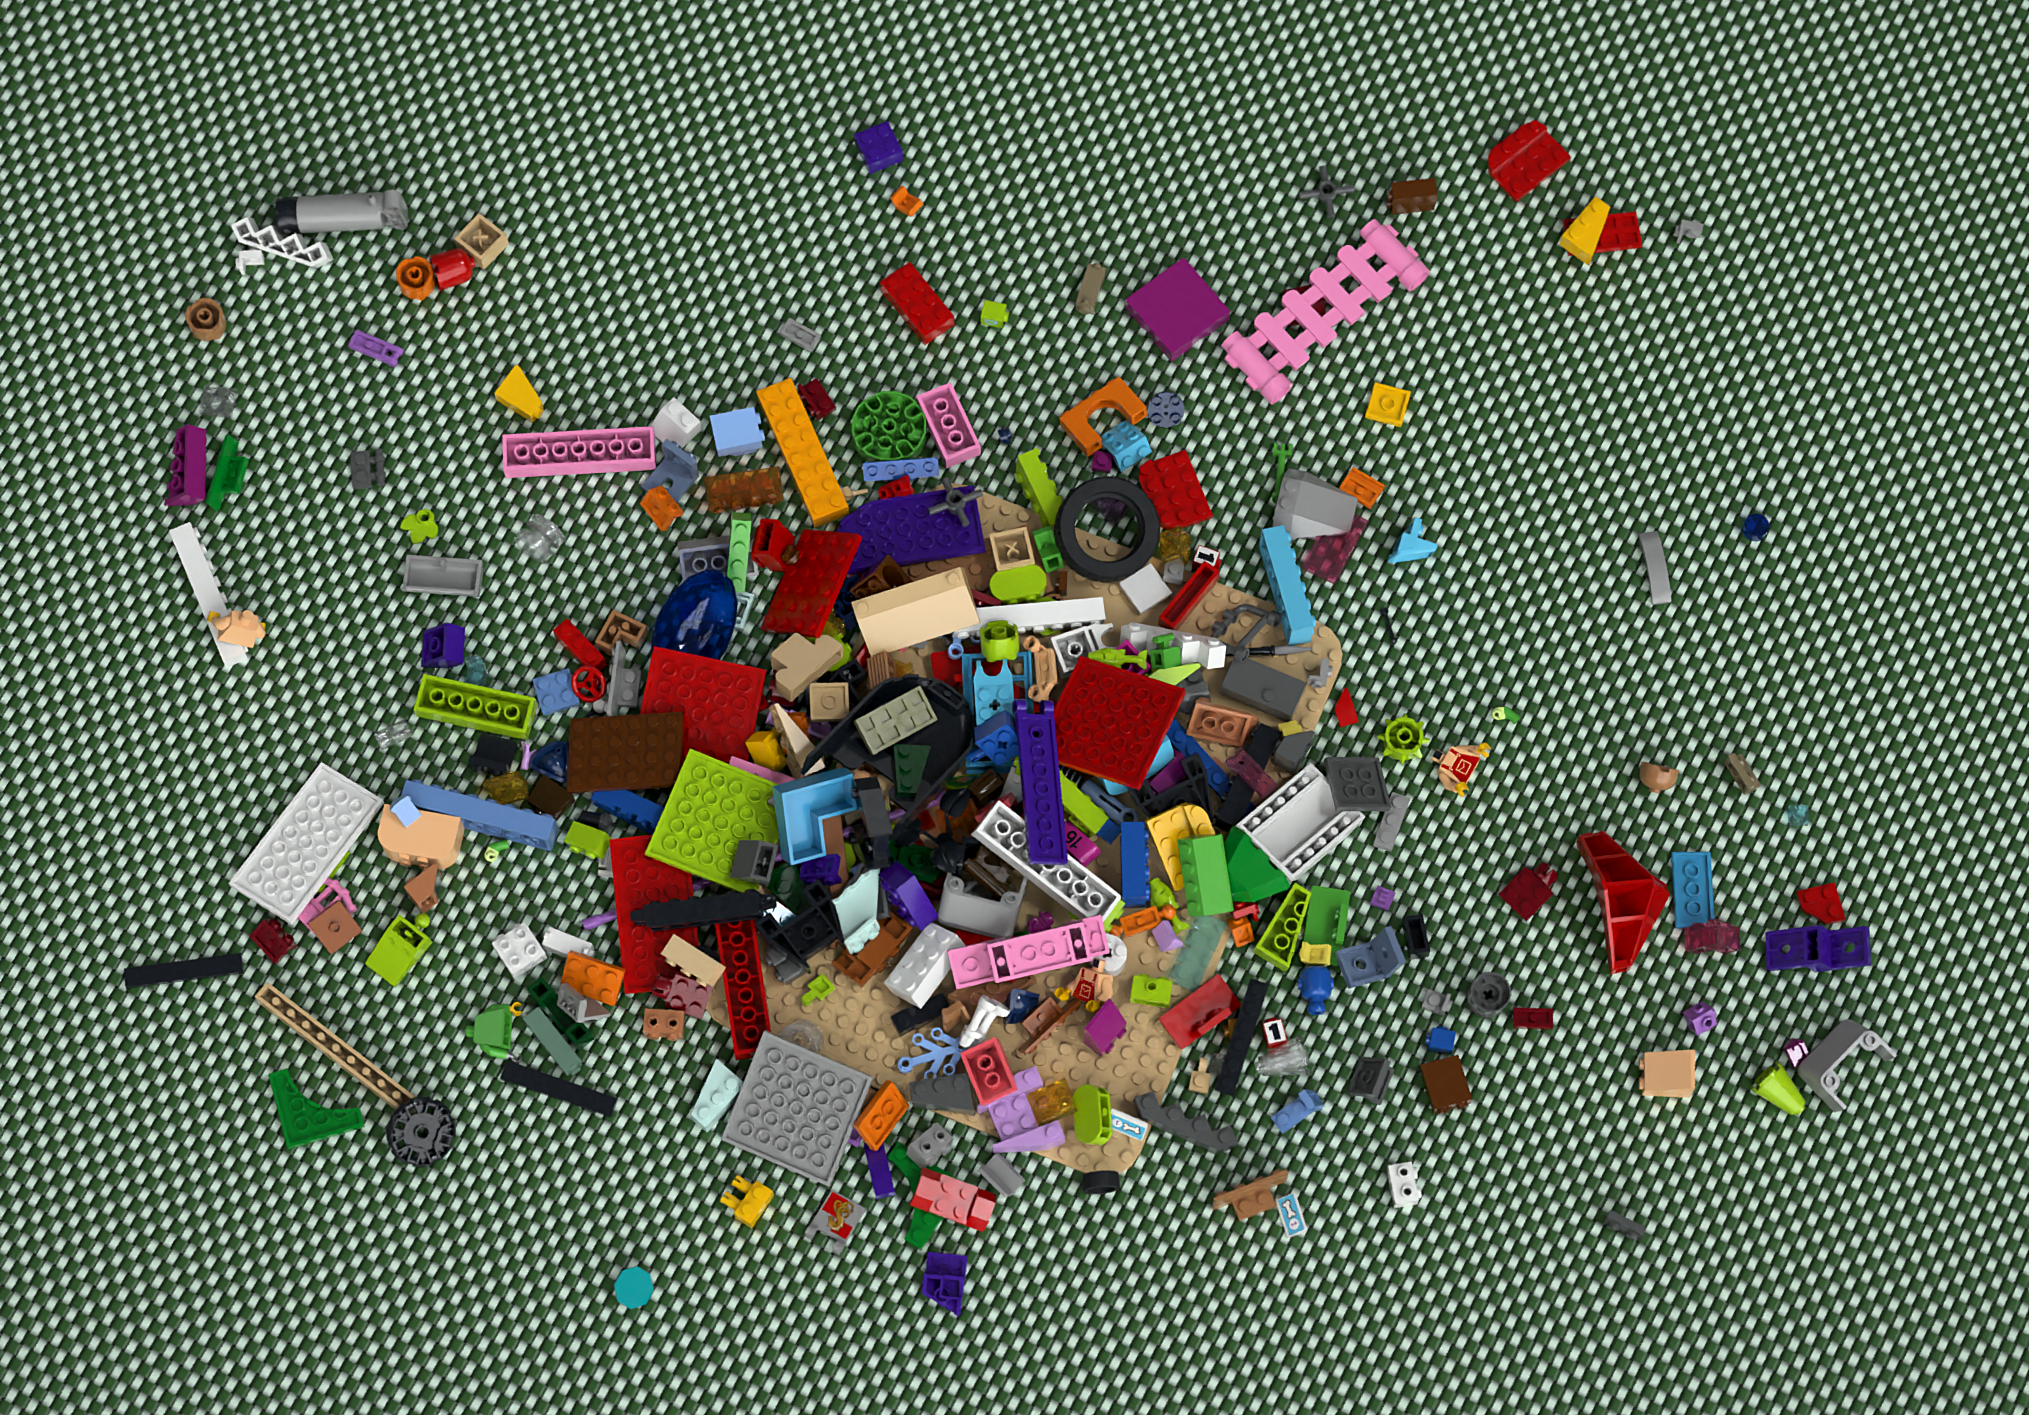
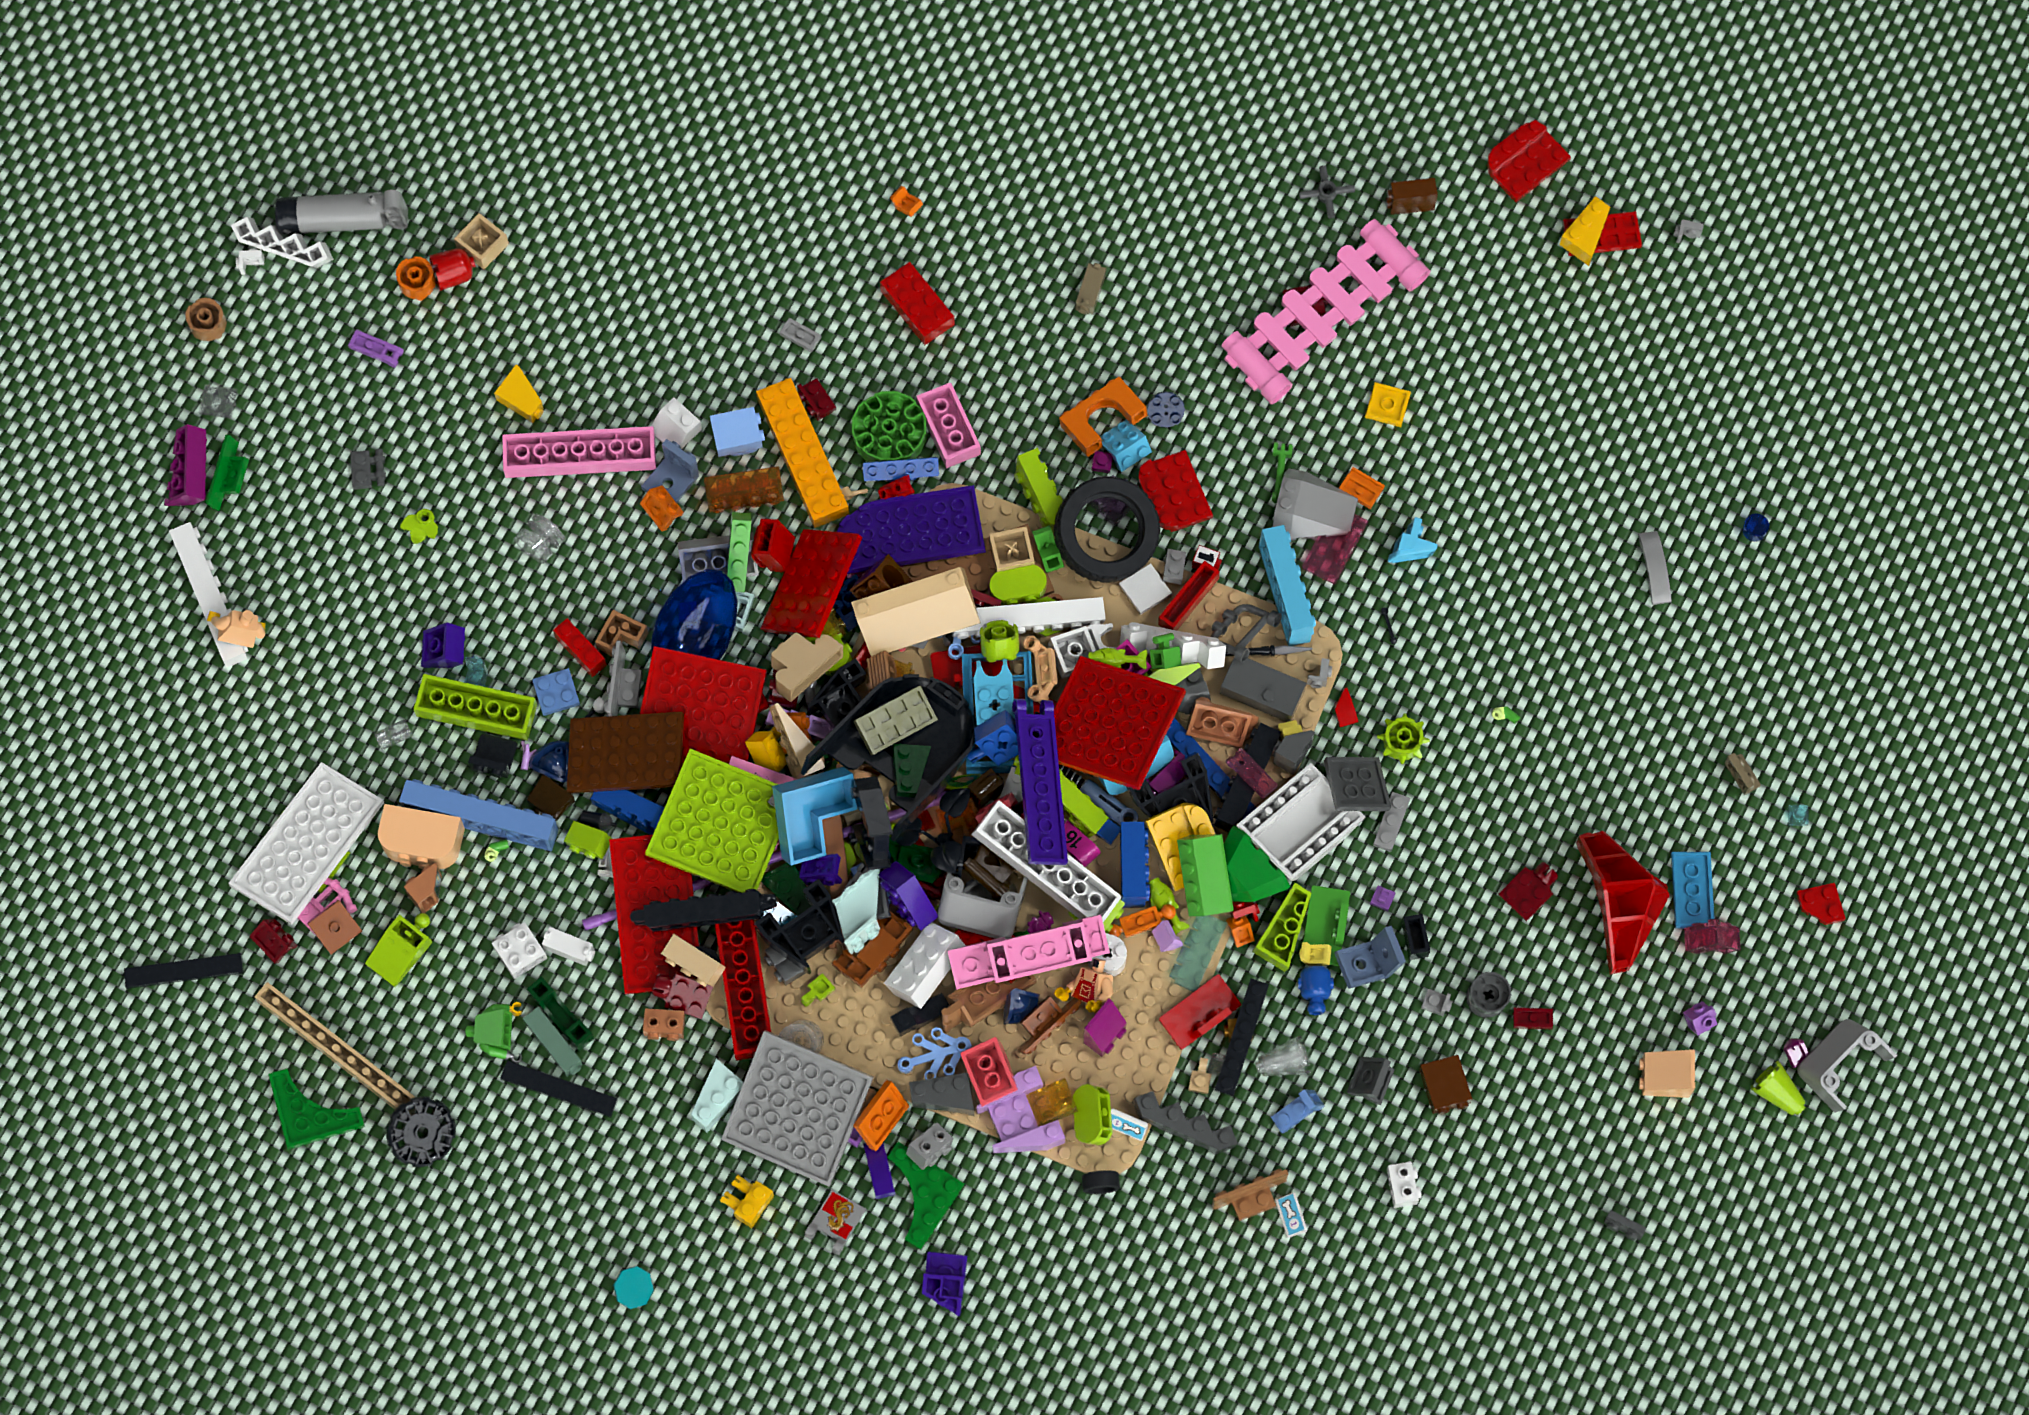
light blue tile [390,795,421,827] -> none
light grey container [402,555,483,597] -> none
clear yellow bracket [483,771,528,805] -> none
light grey bracket [557,983,610,1023] -> none
orange plate [560,950,626,1006] -> none
red piece [571,665,607,703] -> none
dark grey slope [730,840,778,887] -> none
reddish brown plate [781,545,800,565] -> none
tan plate [809,682,849,722] -> none
dark purple brick [854,121,903,174] -> none
piece [909,1167,996,1232] -> none
dark grey bar [928,478,983,527] -> none
white piece [959,995,1010,1049] -> none
light grey panel [978,1153,1026,1198] -> none
lime brick [981,300,1009,328] -> none
dark blue plate [998,426,1013,444] -> none
reddish brown plate [1055,571,1067,596] -> none
magenta tile [1125,257,1230,362] -> none
lime brick [1130,974,1173,1008] -> none
clear yellow bracket [1160,526,1191,564] -> none
brick [1261,1017,1287,1050] -> none
blue brick [1425,1026,1456,1055] -> none
torso [1431,743,1491,797] -> none
medium nougat cylinder [1639,762,1679,794] -> none
dark purple bracket [1765,925,1871,972] -> none

